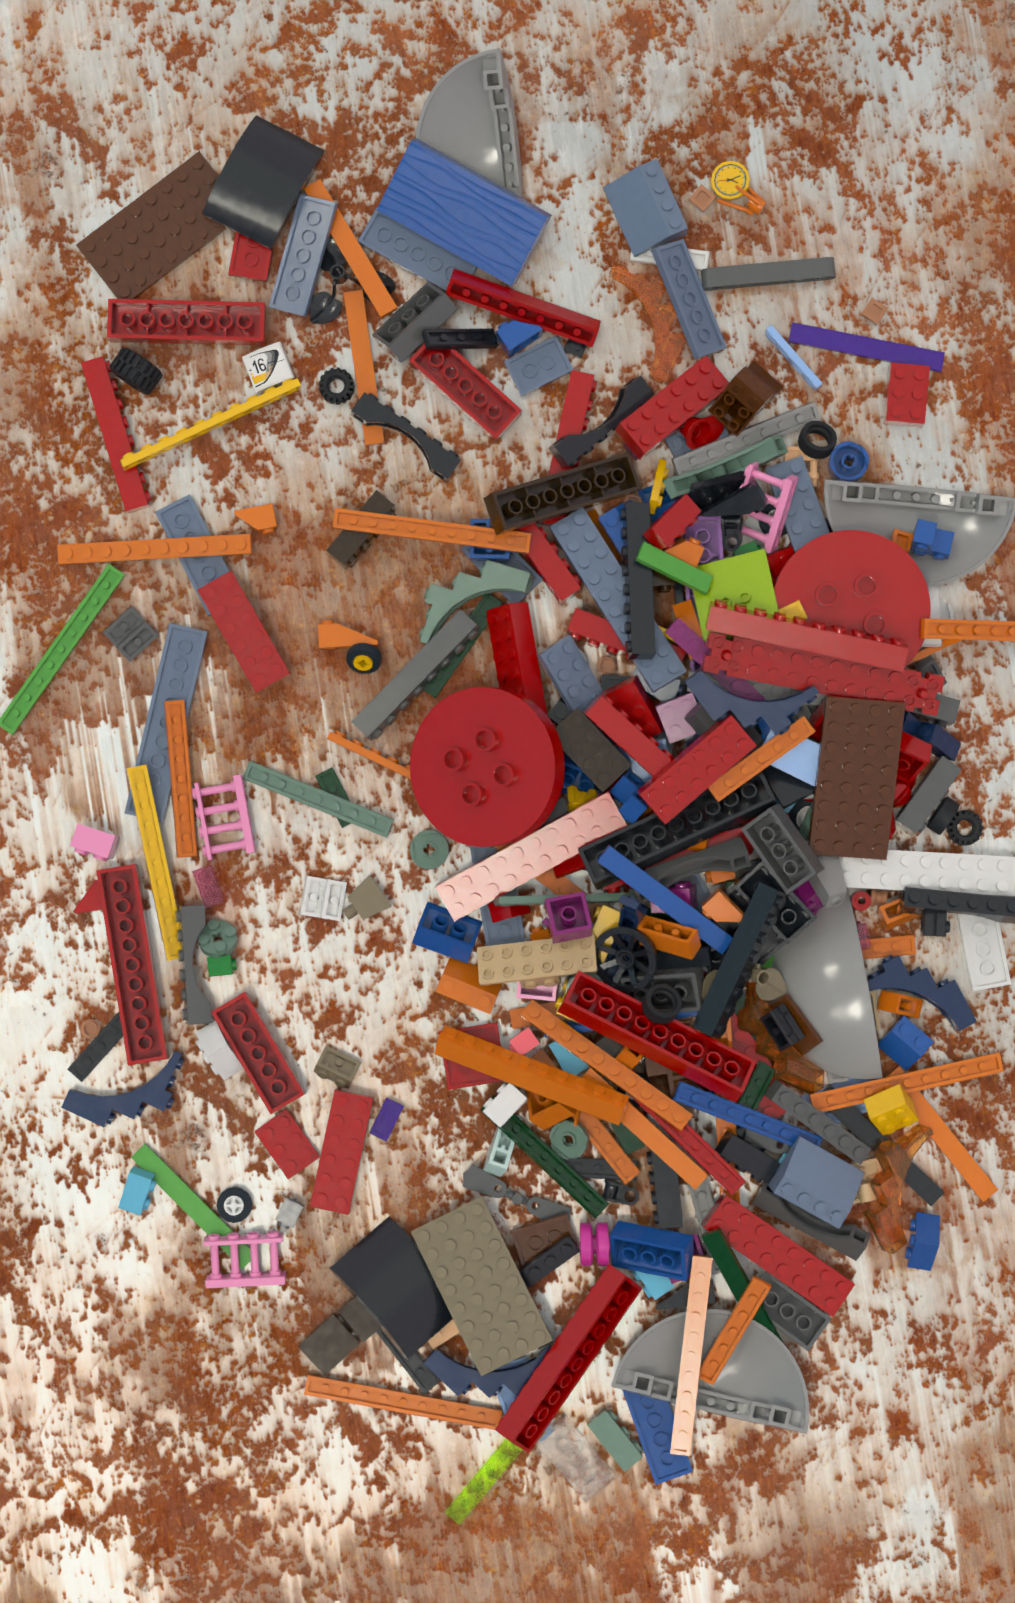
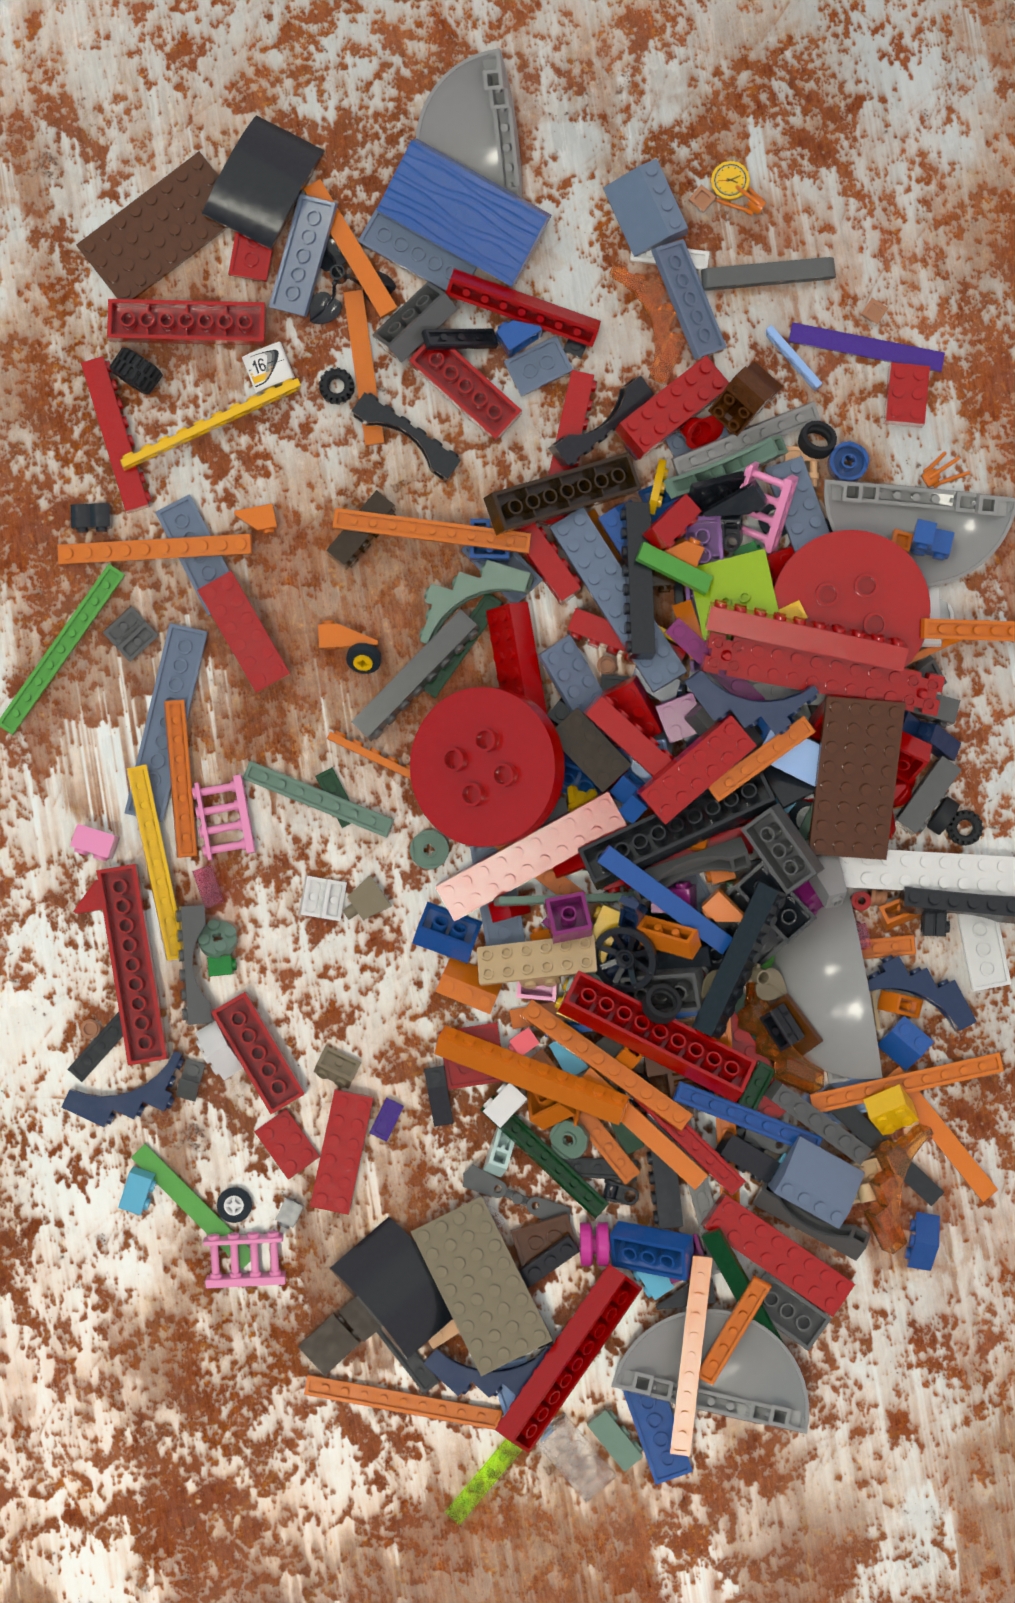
none -> black brick [70,503,112,533]
none -> dark grey slope [176,1059,206,1102]
none -> black slope [424,1065,454,1127]
none -> orange plant [921,452,970,488]

